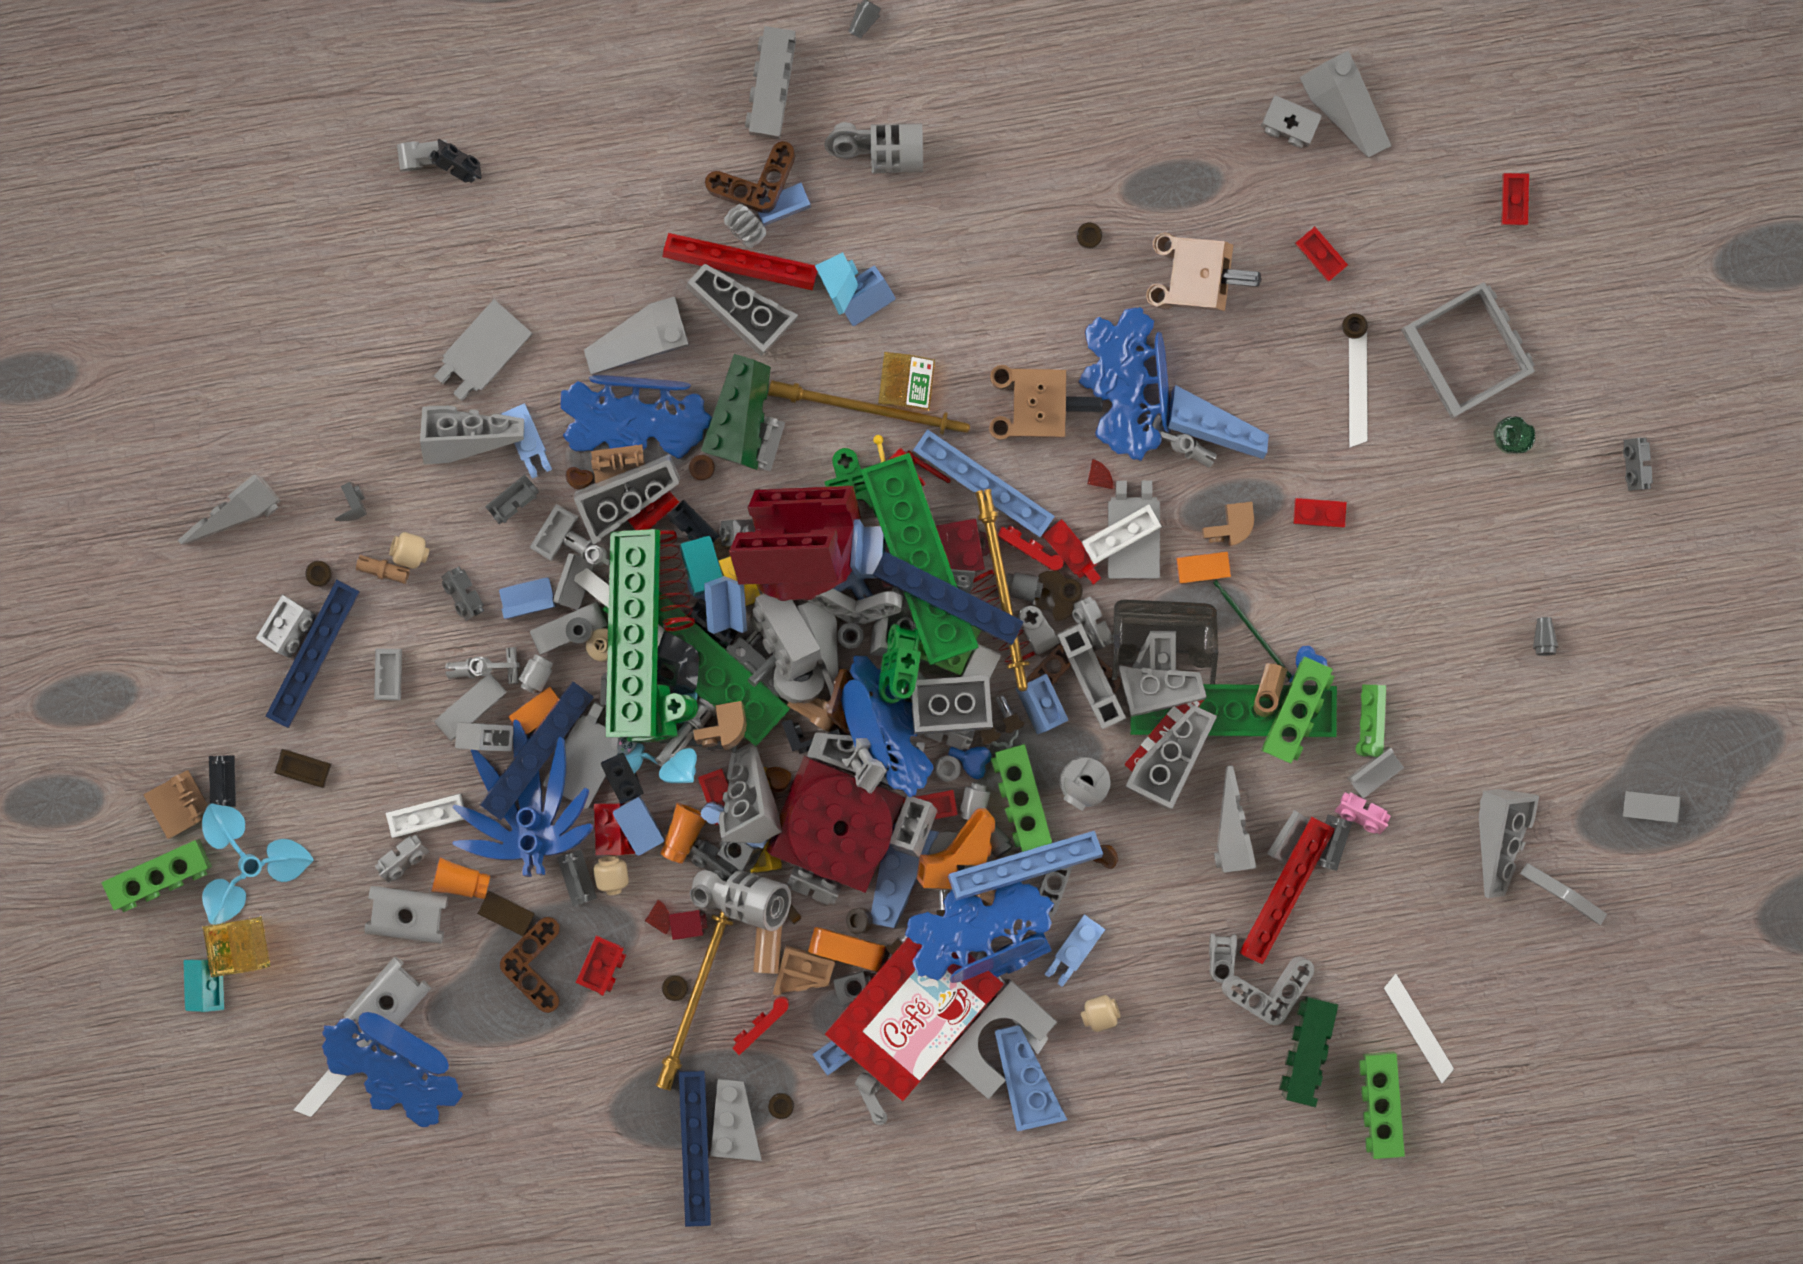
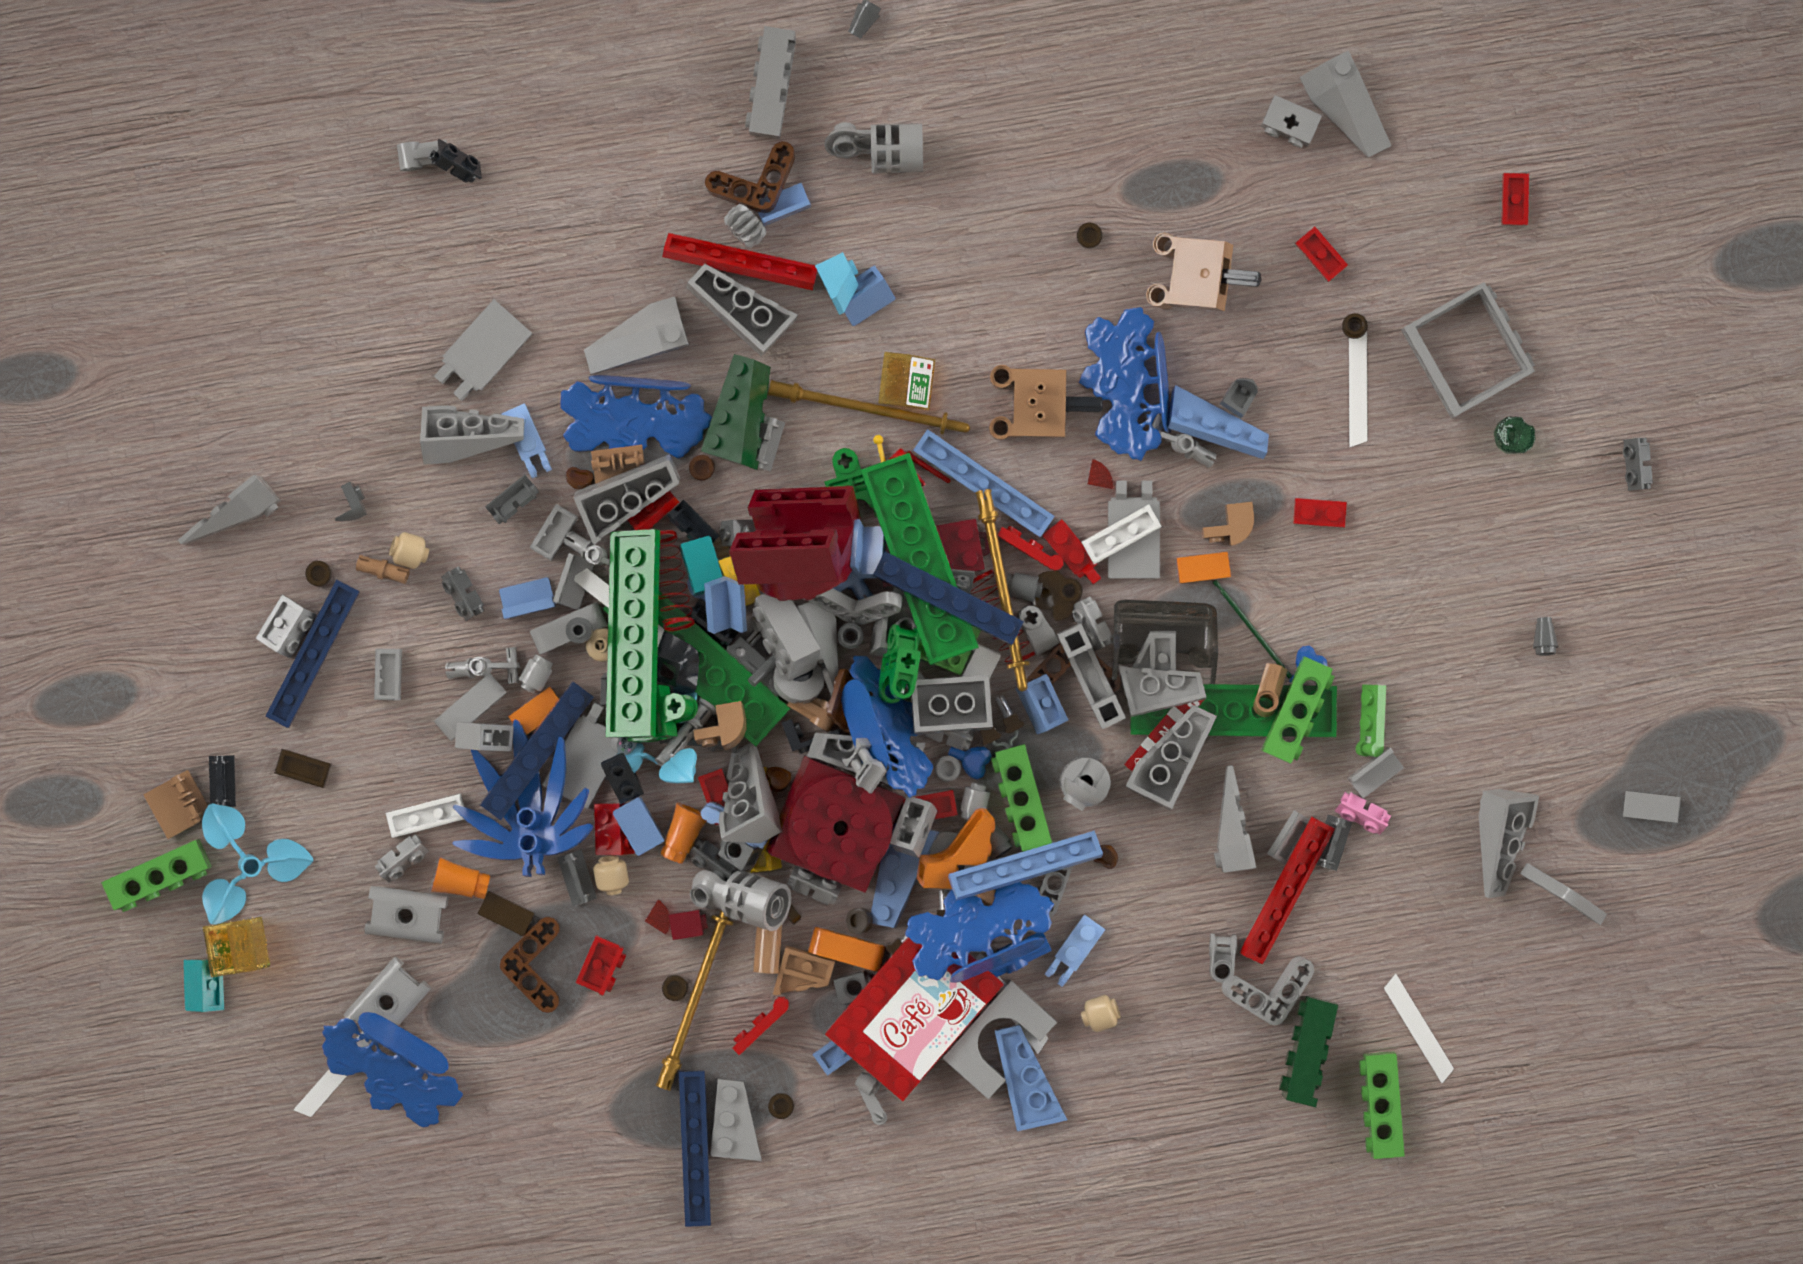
none -> dark grey plate [1220,378,1258,418]

